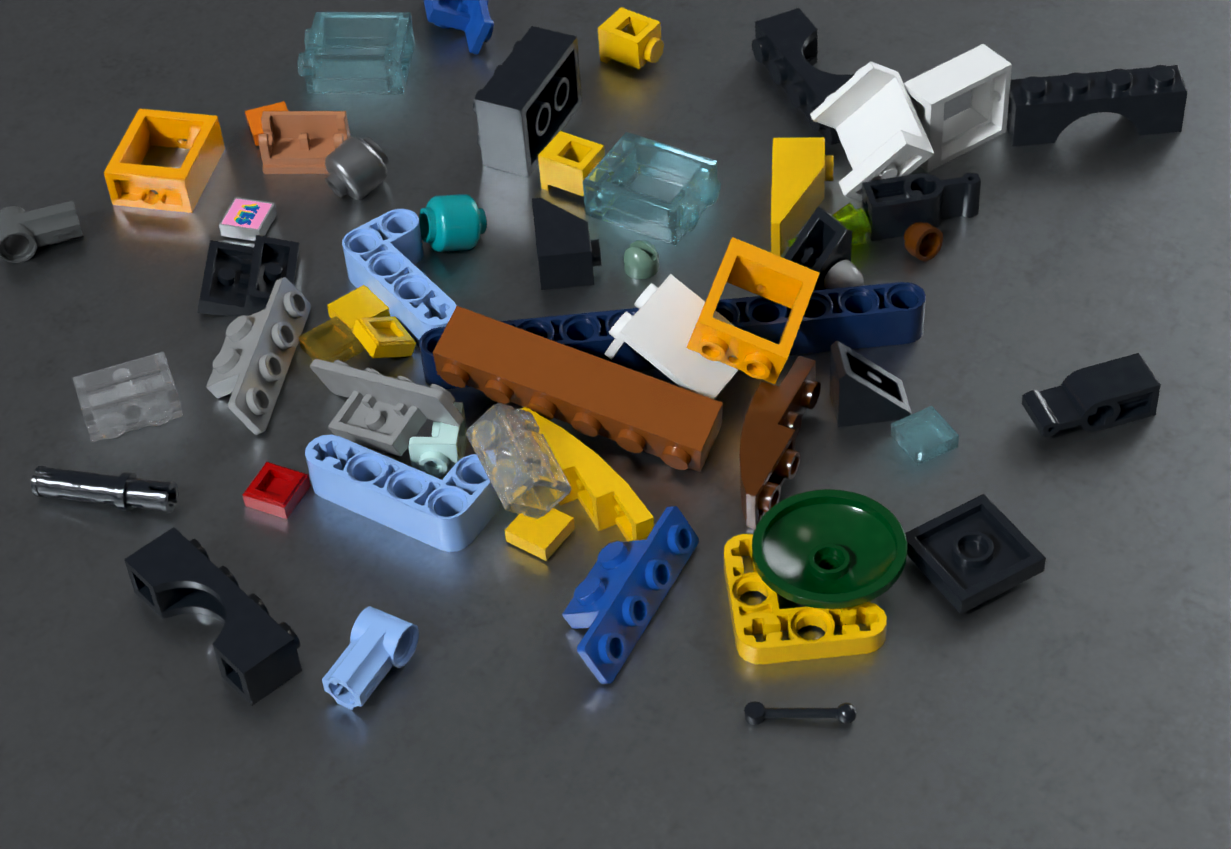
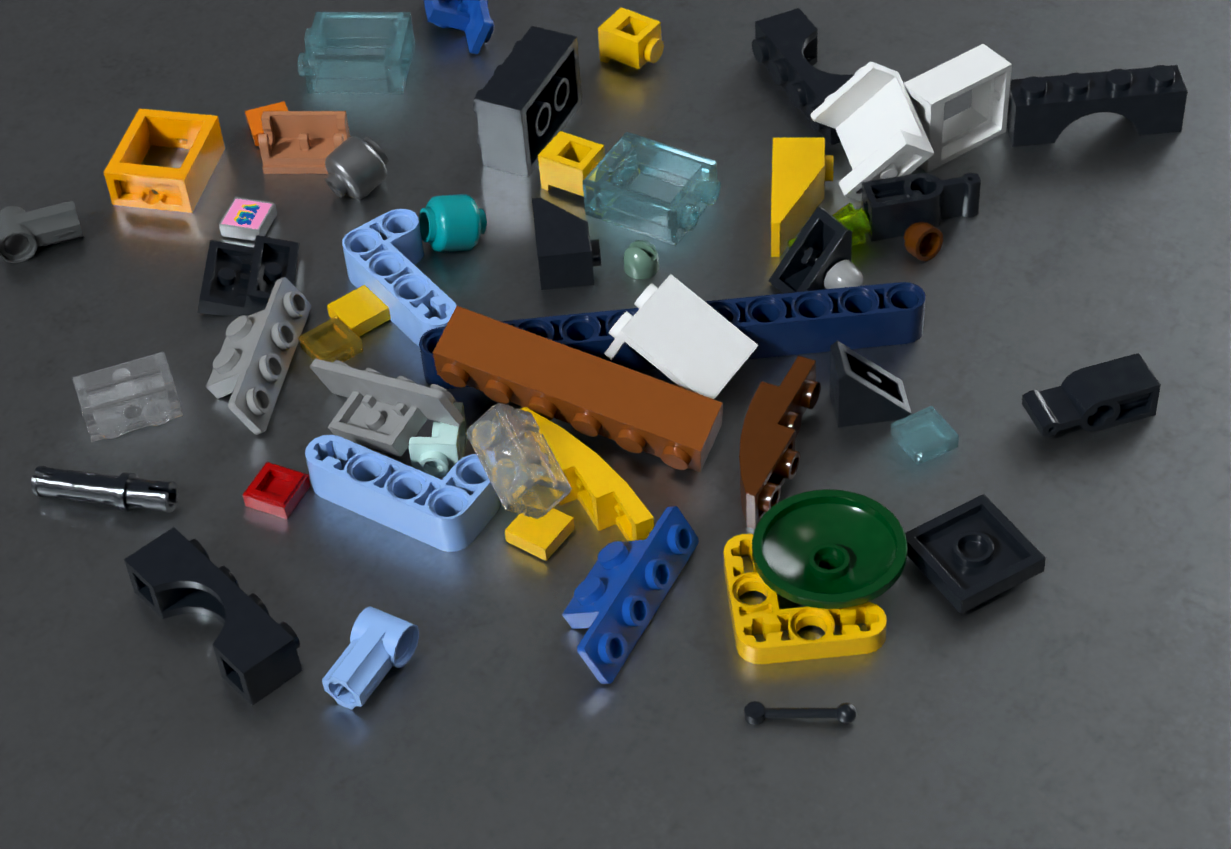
yellow tile [352,316,416,358] -> none
light orange window [686,237,820,384] -> none

